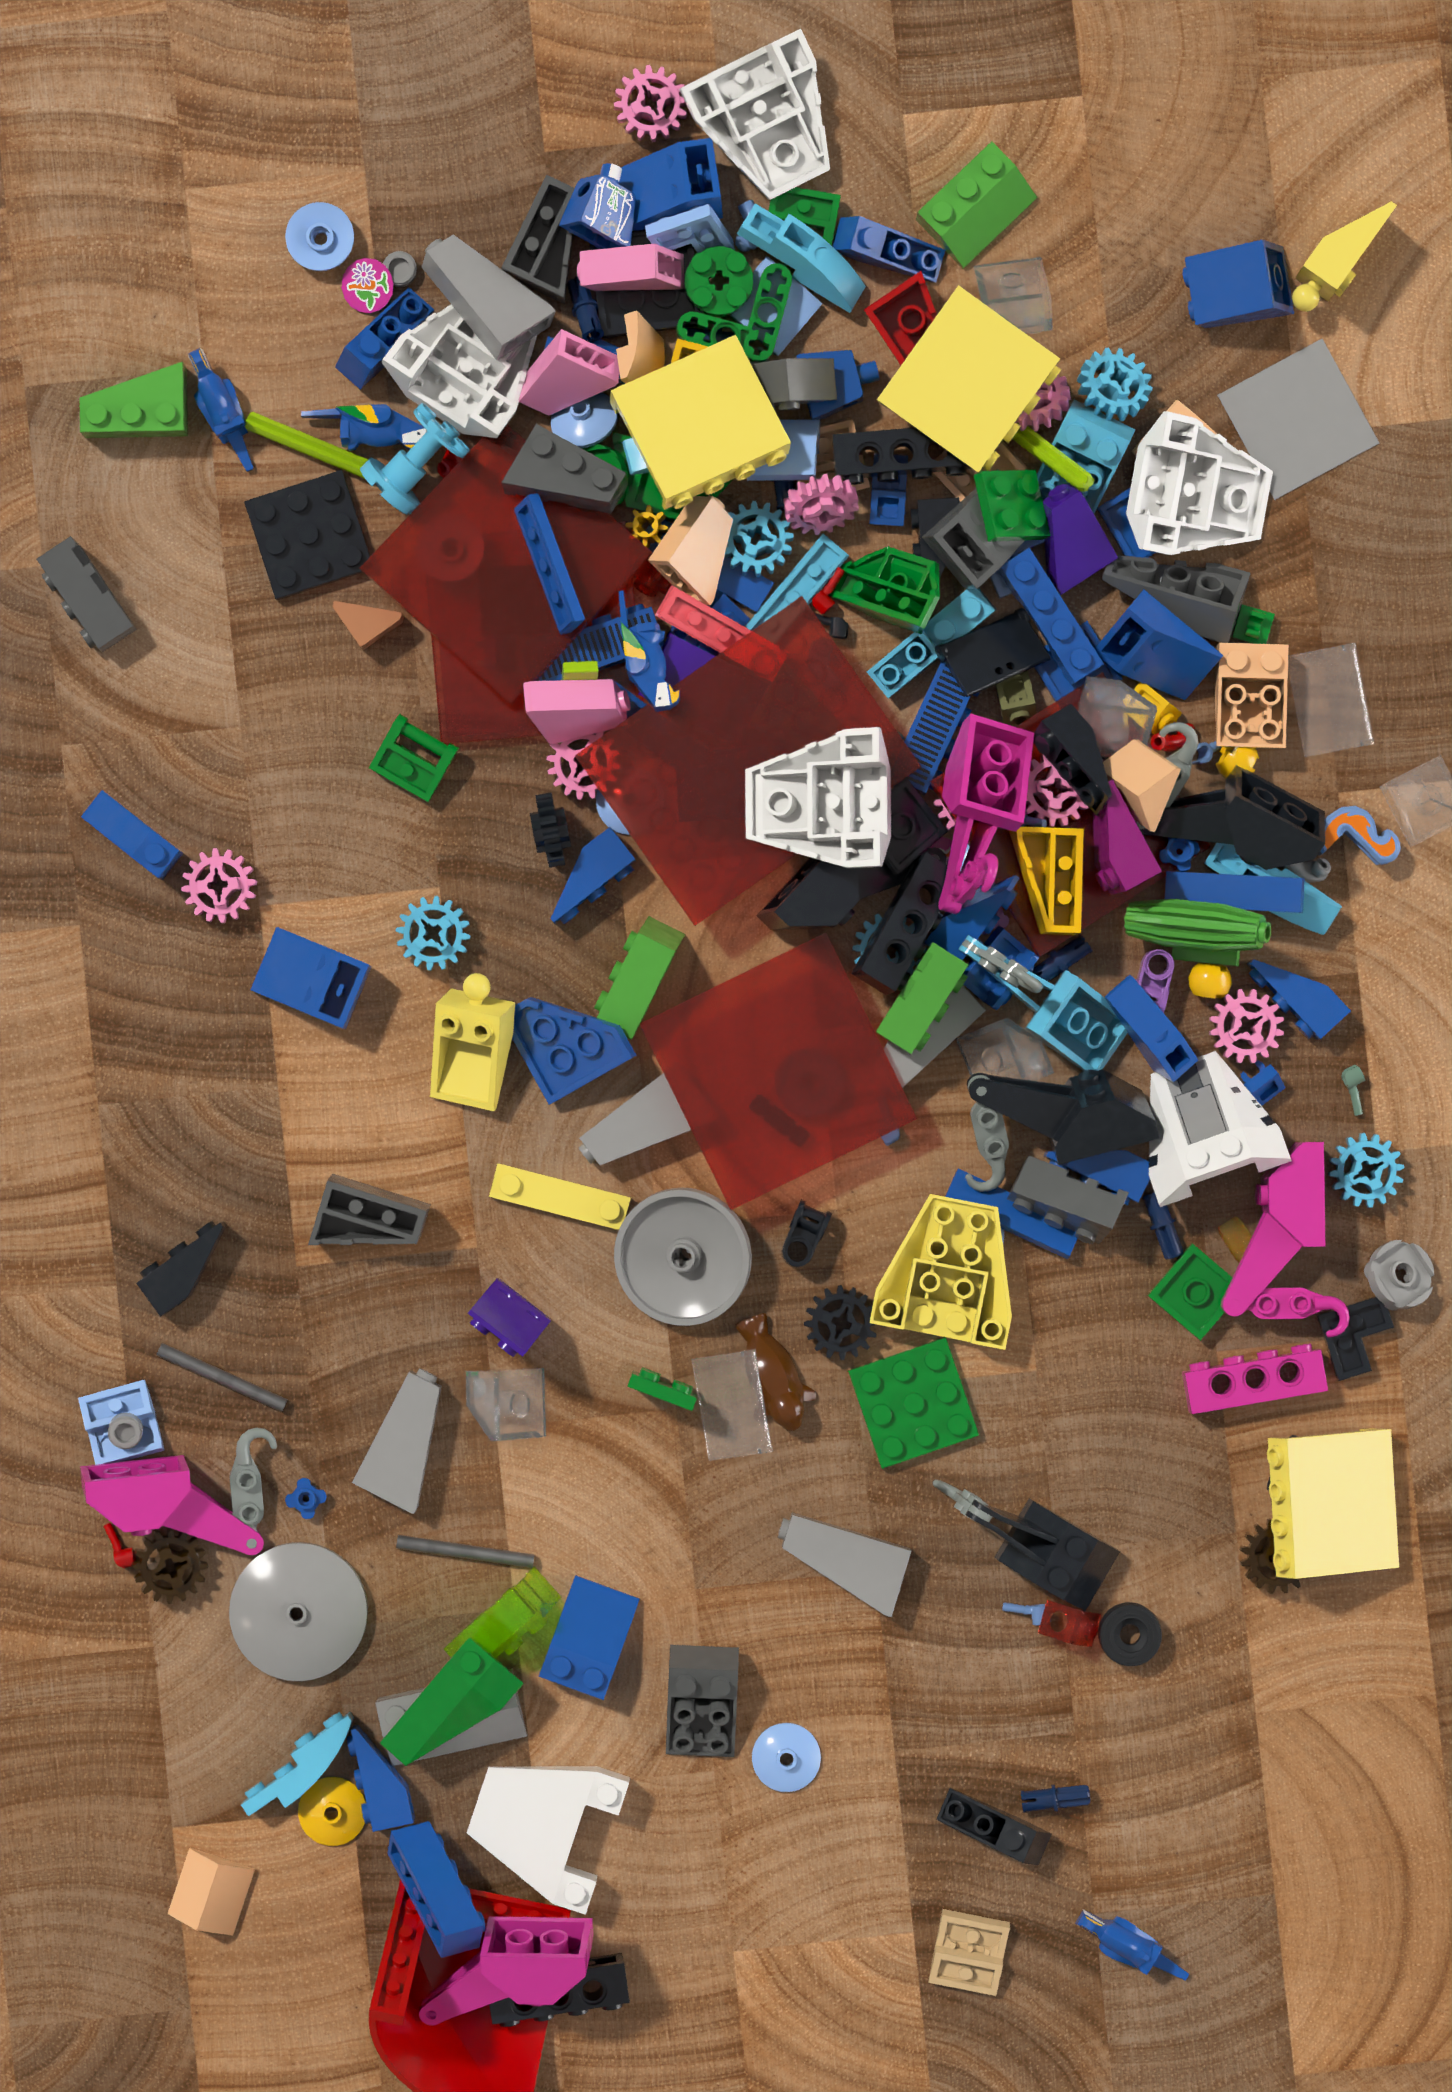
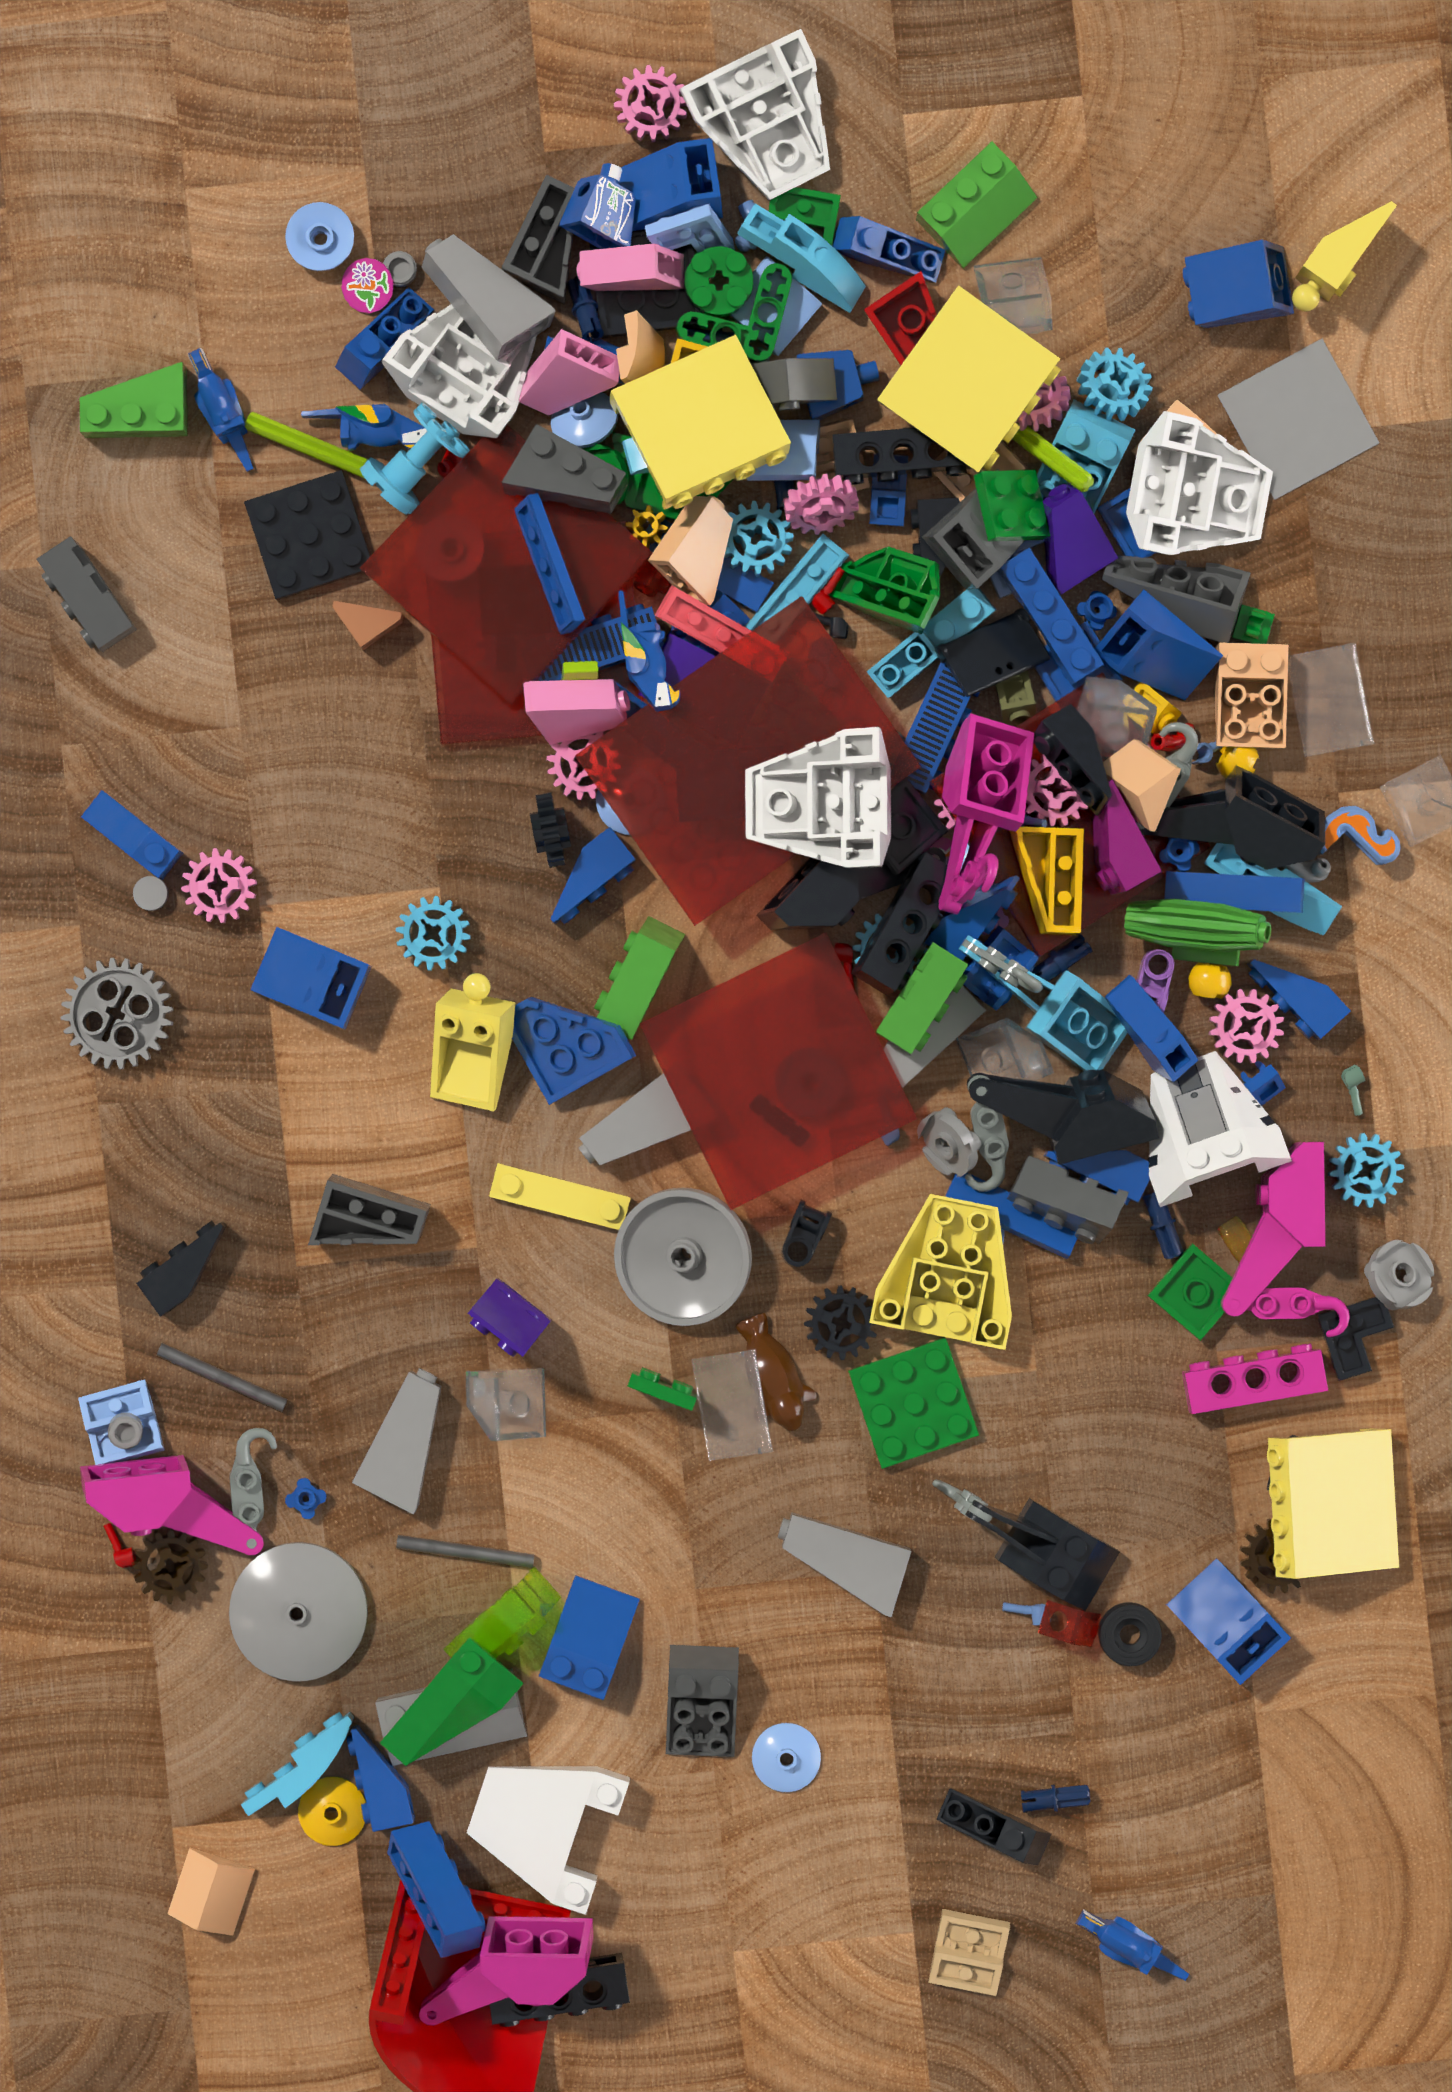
green plate [369,714,459,802] -> none
none -> light grey gear [61,958,174,1069]
none -> light grey tile [133,876,169,911]
none -> red hand [833,943,855,991]
none -> light grey plate [917,1107,981,1177]
none -> blue plate [1076,591,1117,630]
none -> slope [1166,1558,1291,1685]

